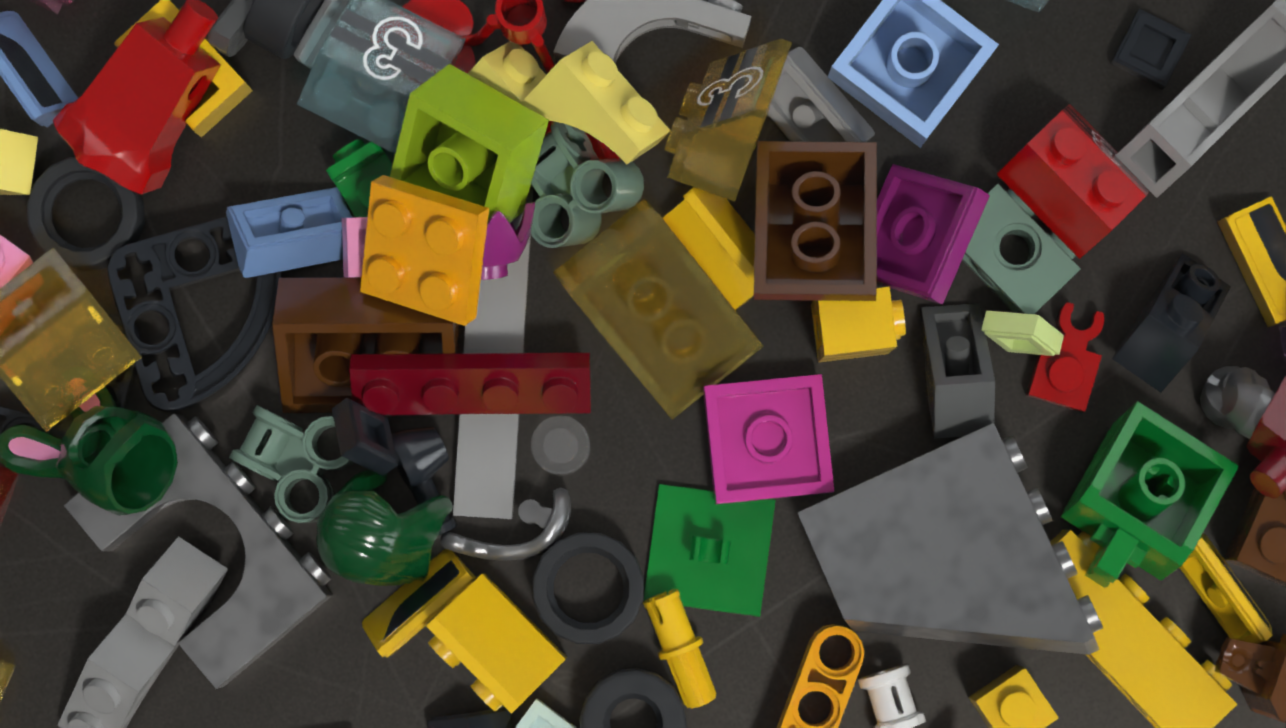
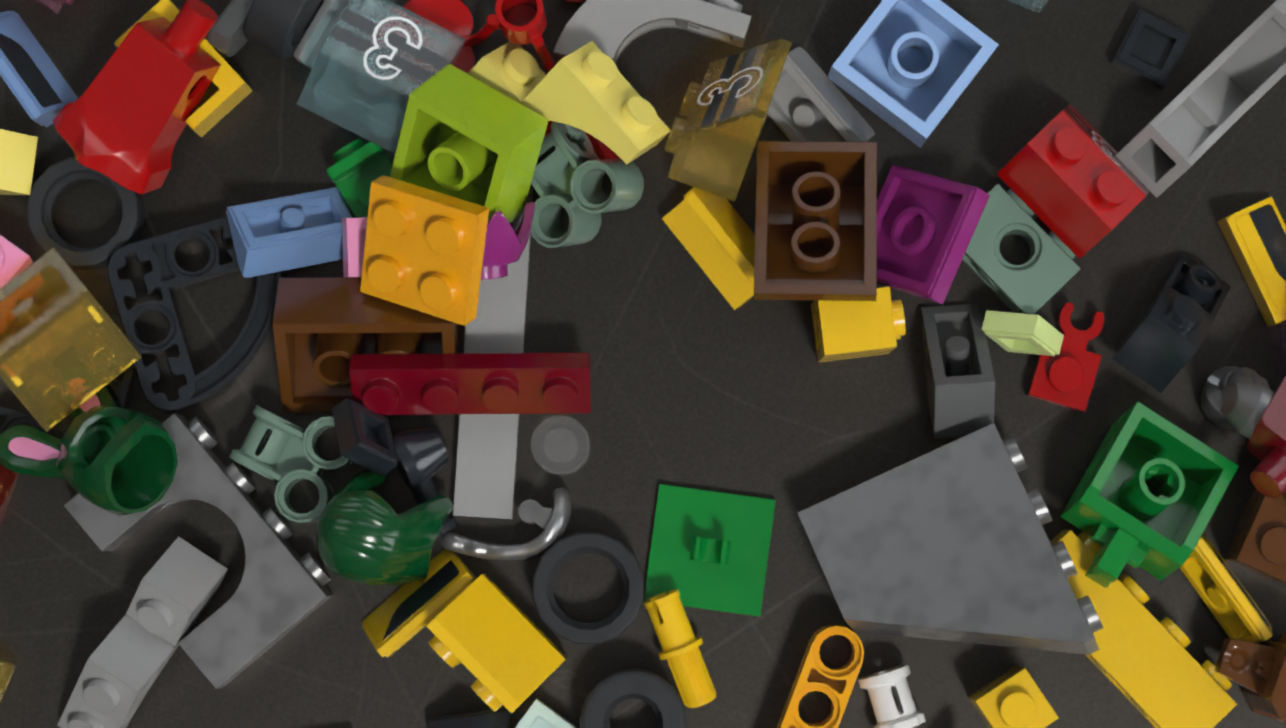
clear yellow slope [553,198,764,420] -> none
dark pink plate [703,374,834,505] -> none

